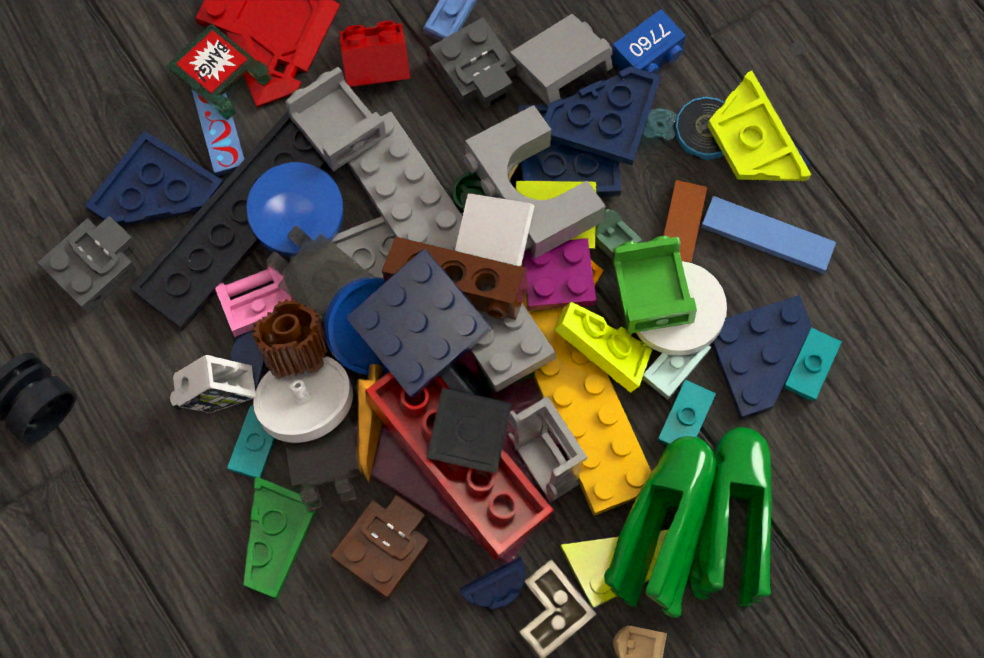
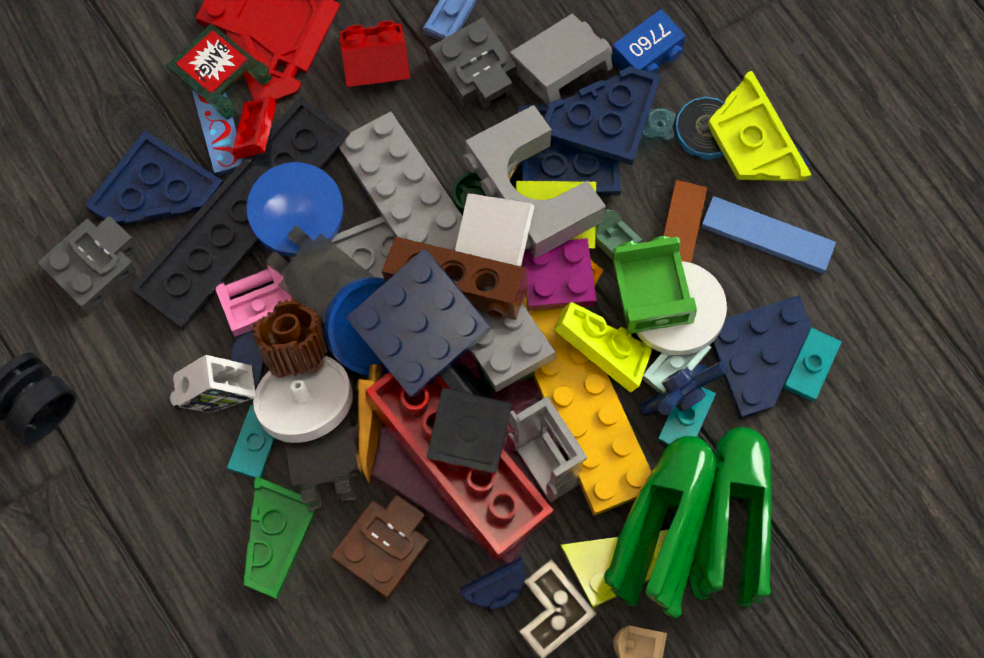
light grey panel [285,67,387,172] -> none
none -> red plate [232,96,277,159]
none -> dark blue bar [640,361,728,415]

